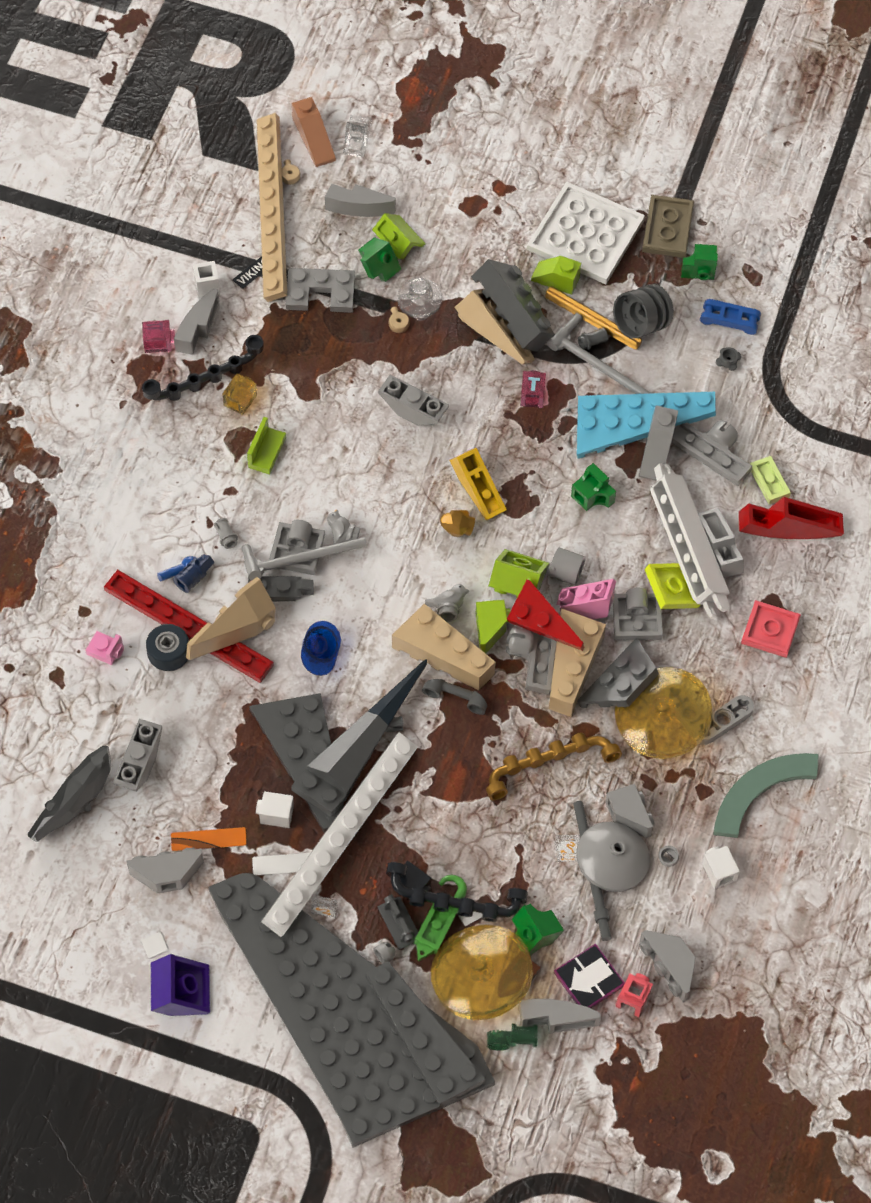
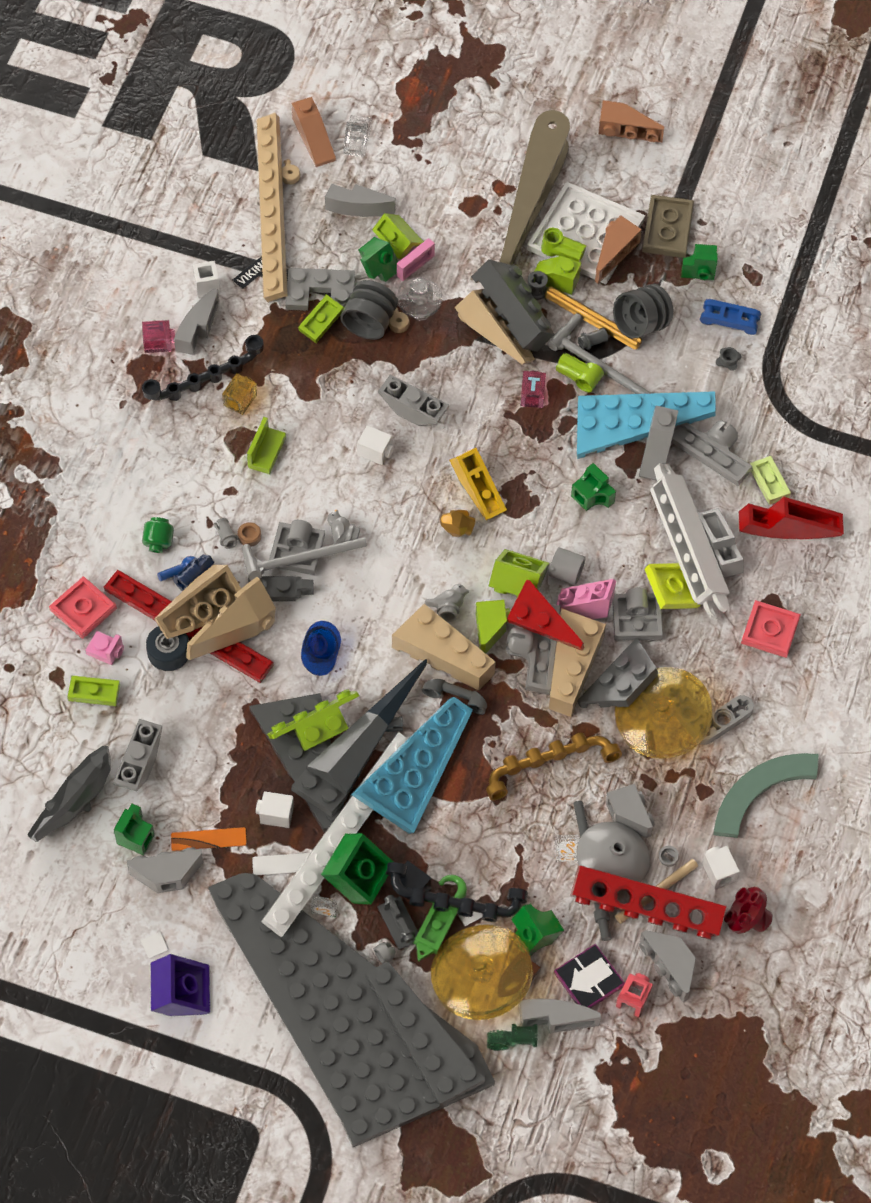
none -> coral plate [49,576,117,639]
none -> lime plate [67,675,120,706]
none -> green brick [113,803,155,855]
none -> green head [142,517,174,553]
none -> tan wedge [154,565,241,639]
none -> medium nougat tile [238,522,261,547]
none -> lime bracket [267,689,359,750]
none -> lime plate [298,294,344,343]
none -> green brick [321,834,393,905]
none -> dark grey wheel [341,280,398,340]
none -> medium azure wing [351,697,473,834]
none -> white brick [357,426,394,465]
none -> bright pink tile [397,238,435,281]
none -> dark tan piece [500,110,570,265]
none -> dark grey bush [528,271,548,300]
none -> lime piece [541,227,587,262]
none -> lime piece [556,353,604,393]
none -> red brick [570,865,727,940]
none -> nougat slope [595,215,642,284]
none -> nougat slope [598,100,664,142]
none -> tan bar [615,859,698,924]
none -> dark red plate [724,887,773,934]

